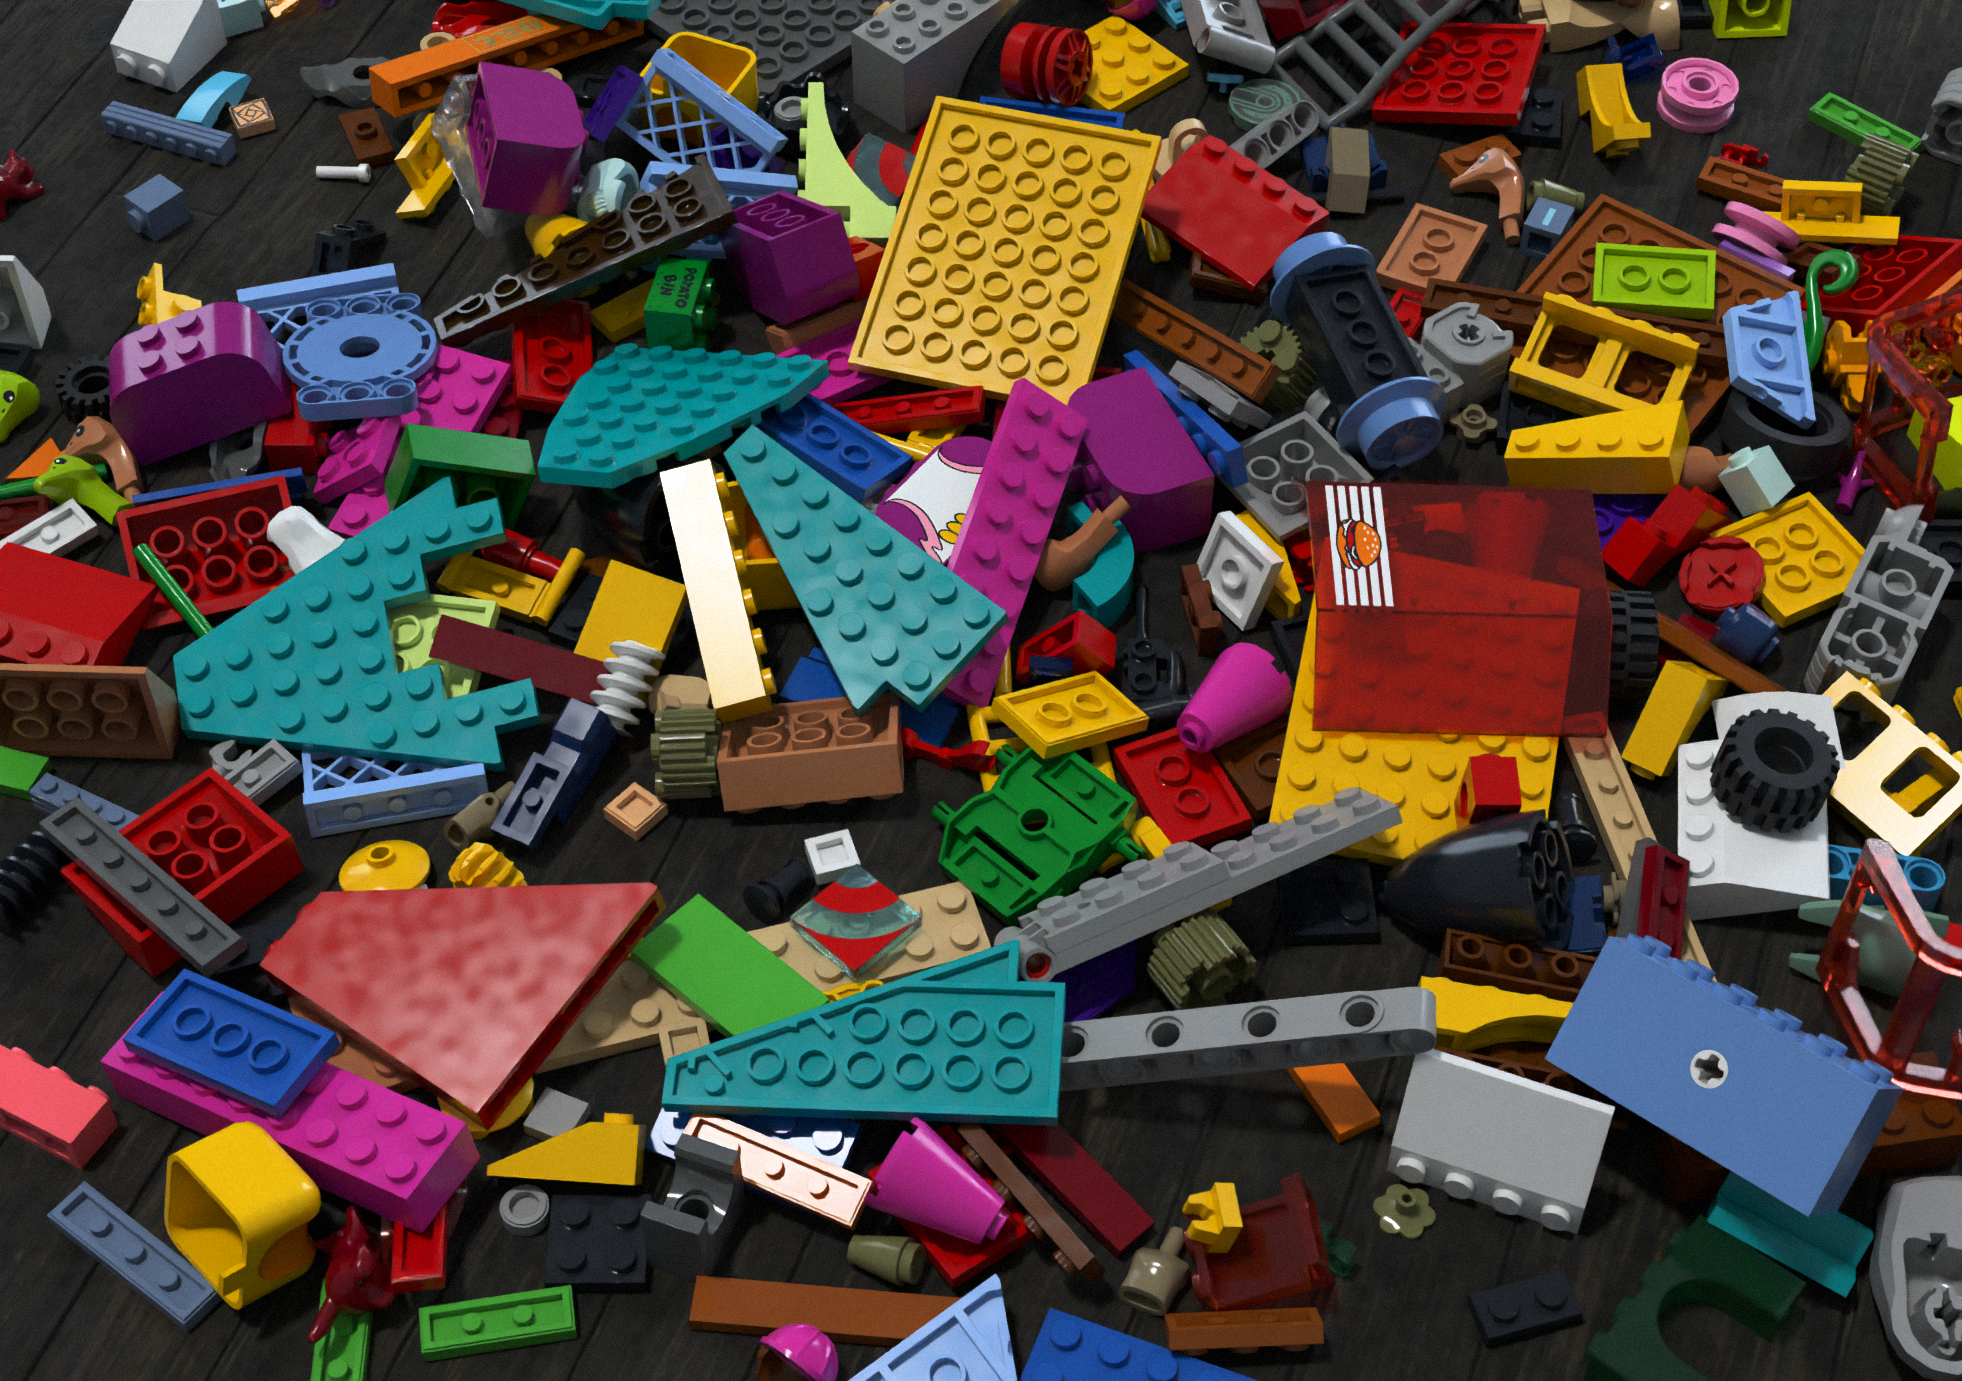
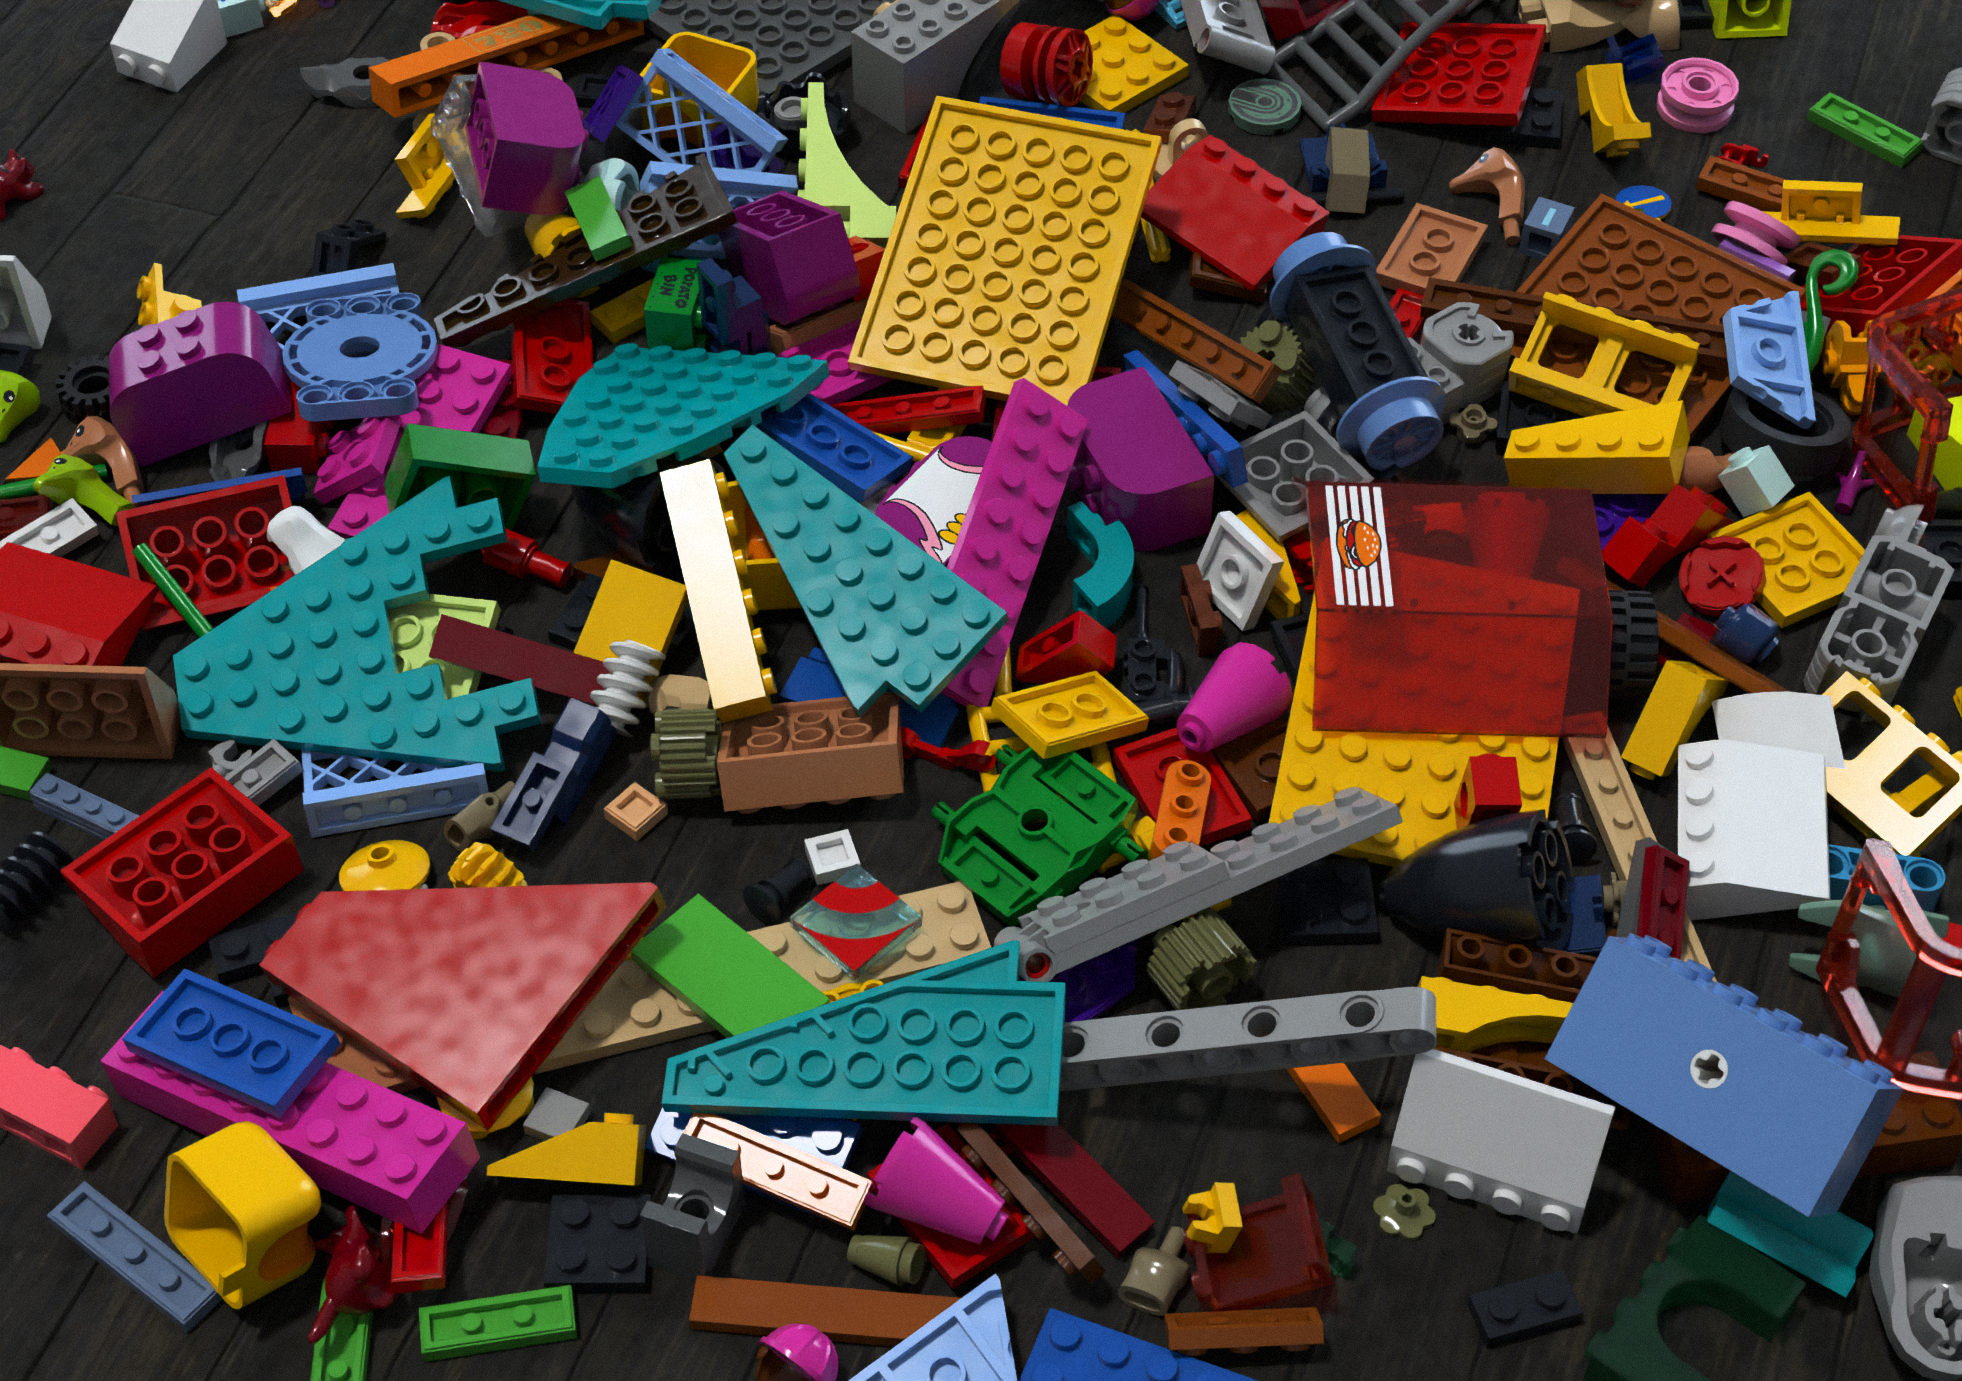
dark grey plate [39,797,246,978] -> none
sand blue piece [101,101,236,166] -> none
sand blue brick [124,174,191,242] -> none
medium azure slope [176,71,252,128] -> none
light nougat tile [228,98,276,139] -> none
white piece [316,164,371,182] -> none
reddish brown plate [338,107,395,167] -> none
yellow plate [435,548,585,626] -> none
light grey tile [499,1184,551,1237] -> none
tan plate [657,1017,710,1069] -> none
tile [846,132,916,212] -> none
clear blue tile [1028,655,1073,688] -> none
nougat animal [1033,495,1132,592] -> none
medium azure piece [1207,72,1244,93] -> none
light grey beam [1229,100,1319,169] -> none
dark orange plate [1437,133,1522,181] -> none
olive cone [1525,178,1585,215] -> none
lime plate [1592,242,1716,320] -> none
black tyre [1710,708,1840,833] -> none
olive brick [1844,132,1920,216] -> none
none -> bright green tile [564,176,632,261]
none -> dark blue plate [697,257,772,355]
none -> copper plate [1143,92,1196,143]
none -> orange plate [1150,760,1211,859]
none -> blue piece [1615,185,1672,221]

